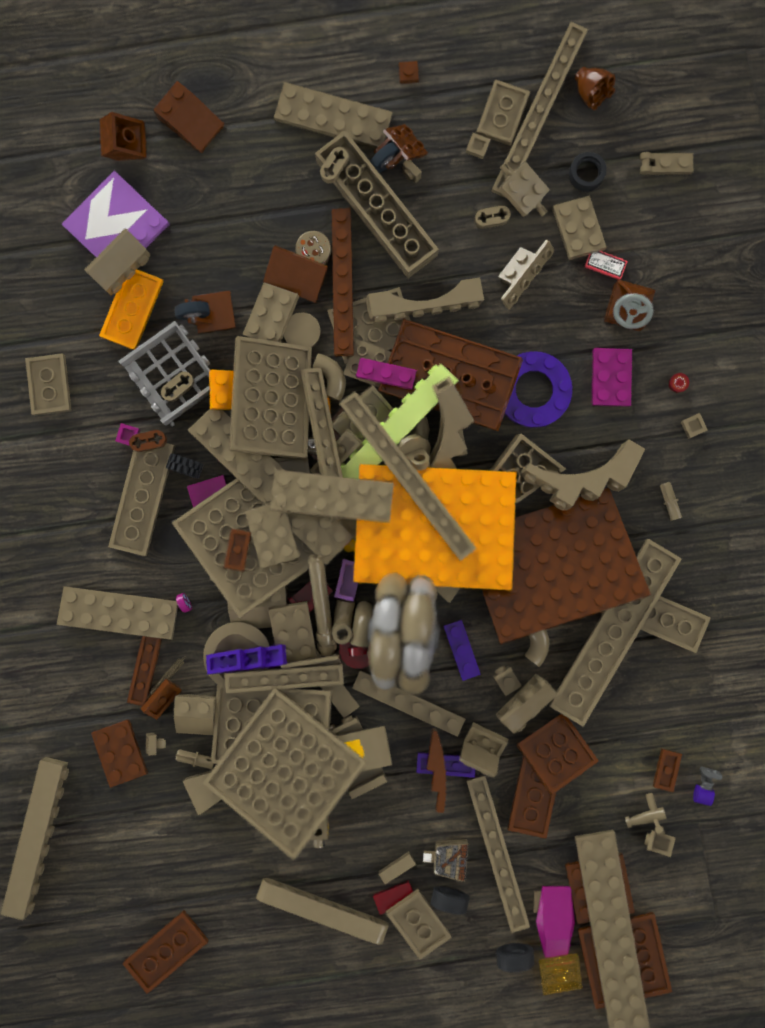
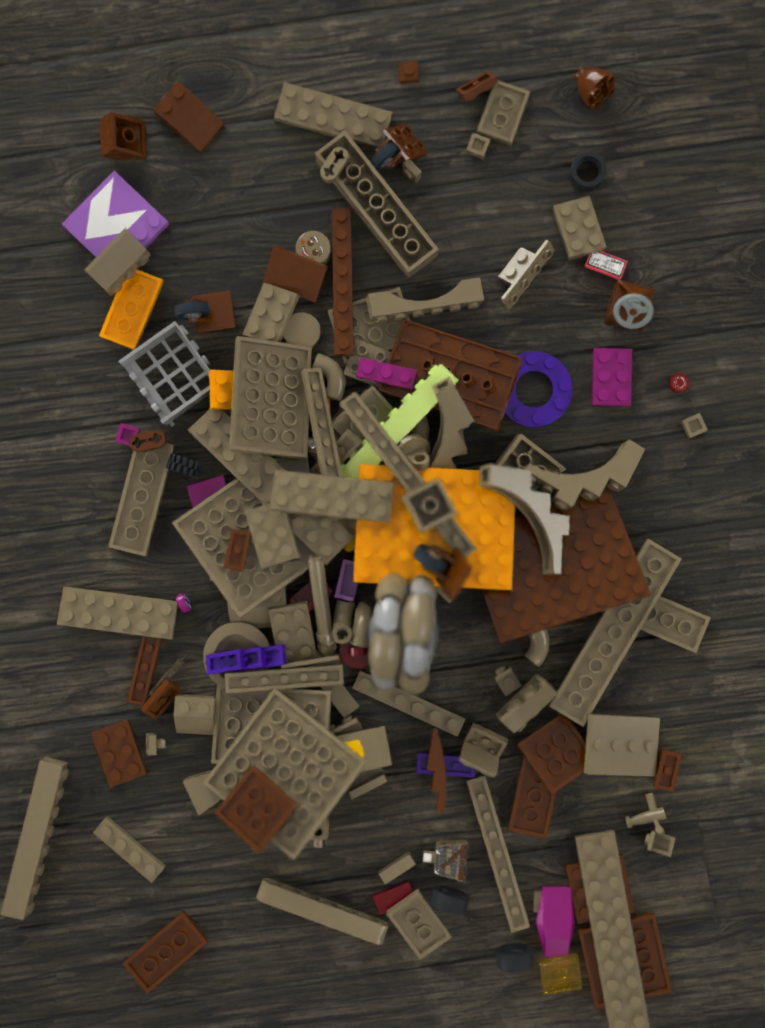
dark tan plate [25,354,72,416] -> none
dark tan beam [161,372,195,402] -> none
dark tan axle [176,750,214,770] -> none
dark purple plate [443,620,481,681] -> none
dark tan beam [474,206,510,229] -> none
dark tan plate [492,22,588,198] -> none
dark tan plate [499,161,550,217] -> none
dark tan plate [640,152,693,175] -> none
dark tan axle [660,482,682,521] -> none
leg [693,766,722,806] -> none
none -> dark tan plate [93,816,166,883]
none -> reddish brown plate [215,765,299,853]
none -> dark tan brick [402,478,458,534]
none -> reddish brown plate [413,544,473,601]
none -> reddish brown plate [456,71,498,101]
none -> dark tan arch [479,464,570,575]
none -> dark tan plate [584,714,660,777]

